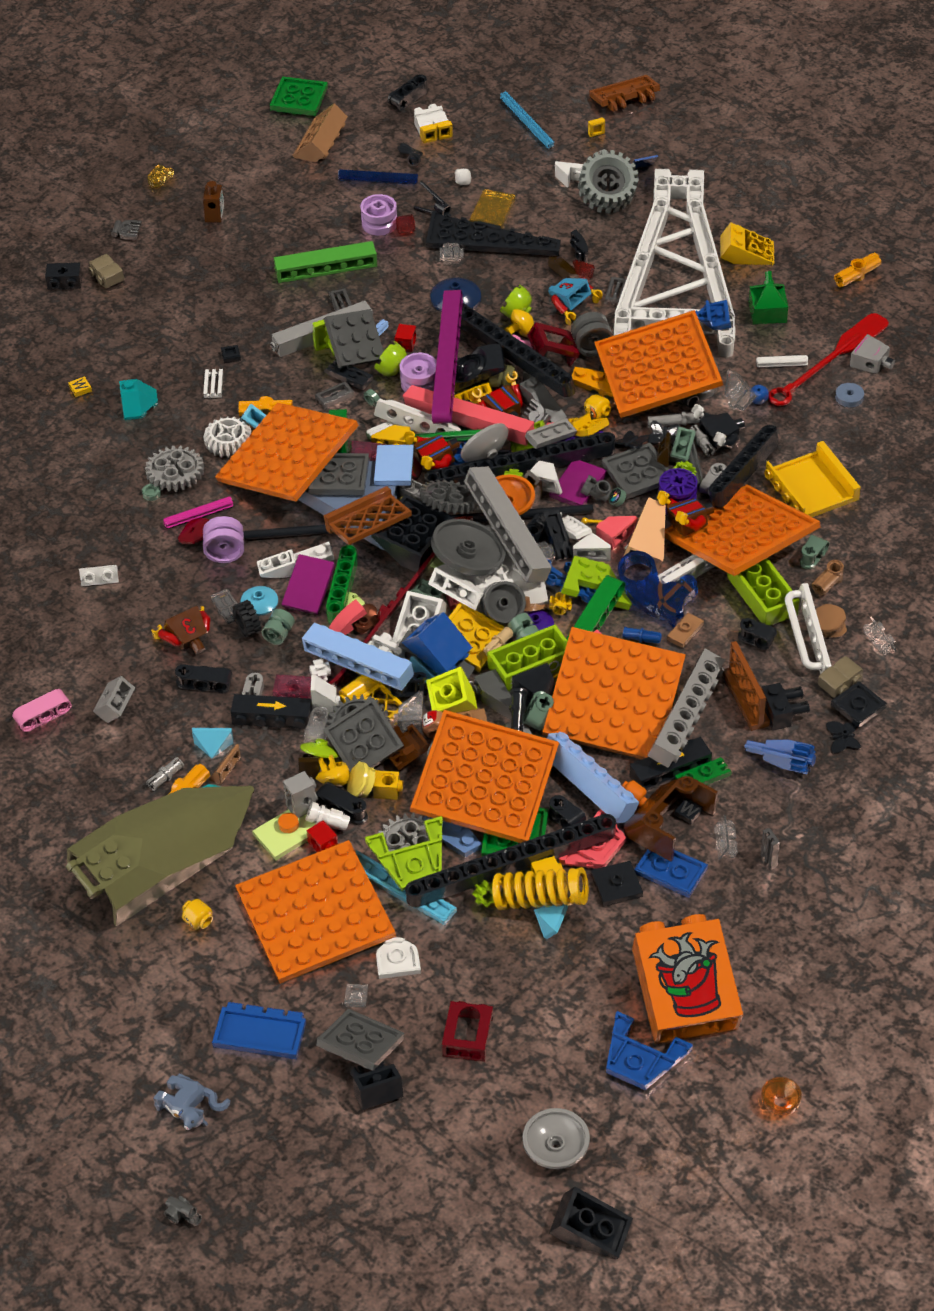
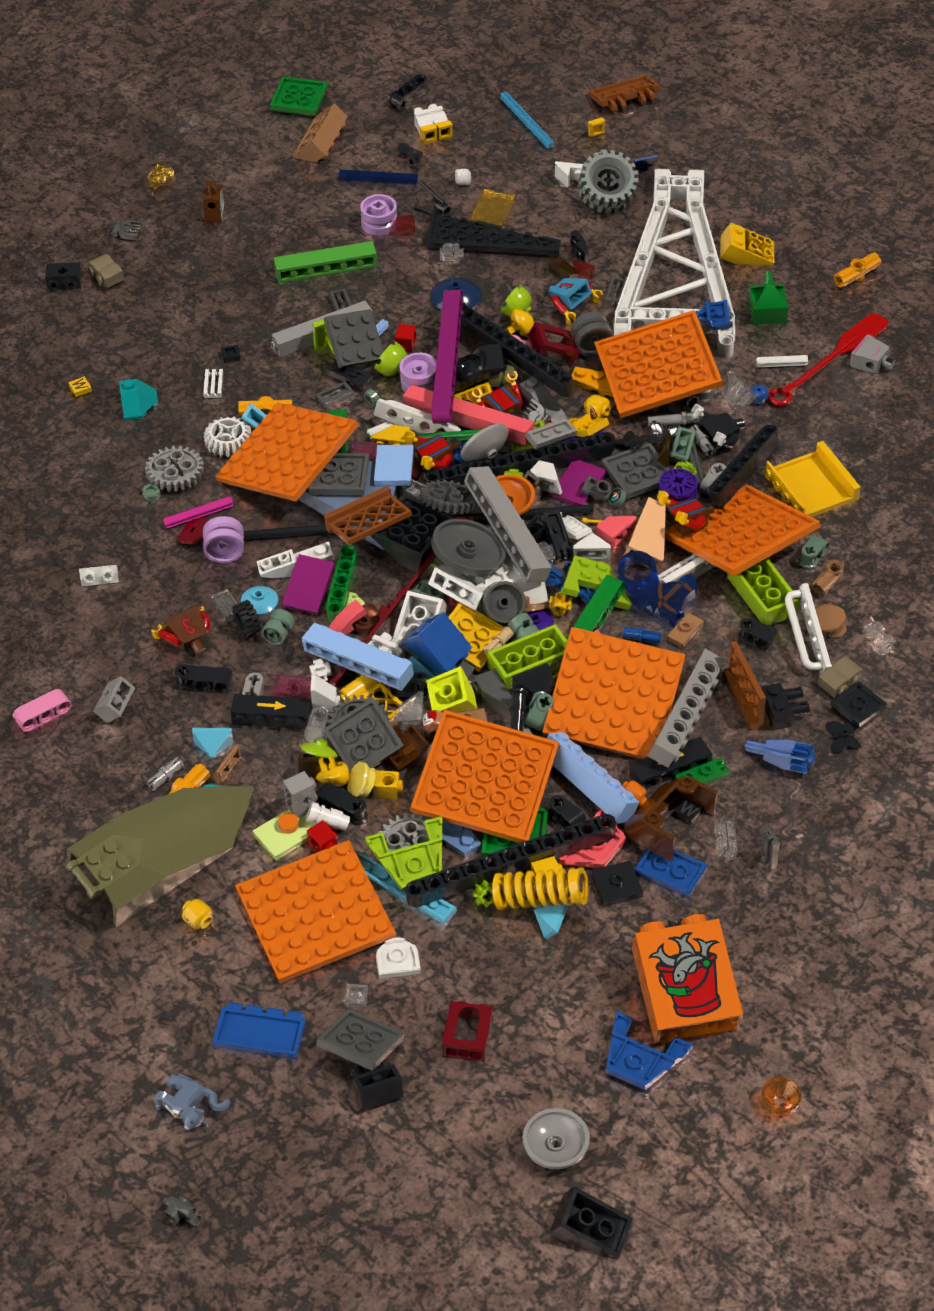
sand blue piece [835,383,864,408] -> none

